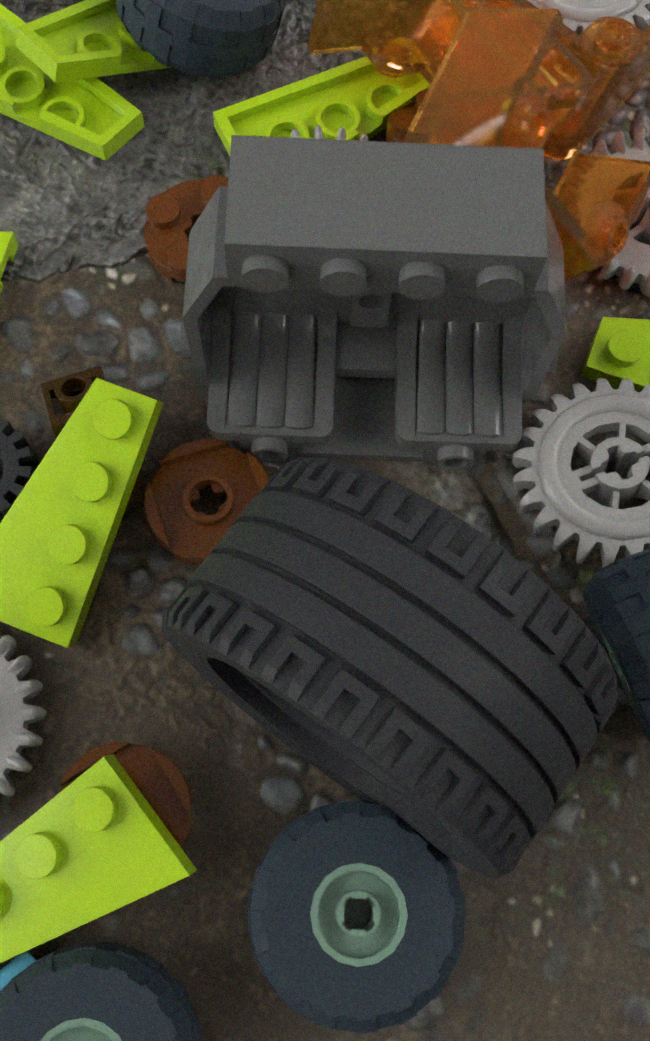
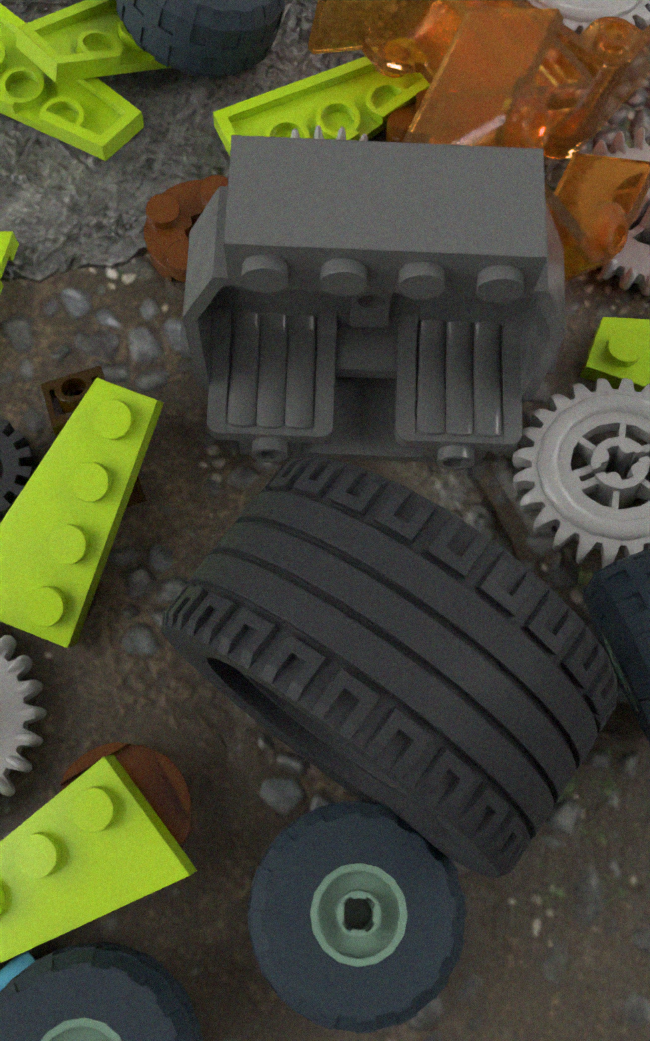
reddish brown plate [144,439,269,565] -> none

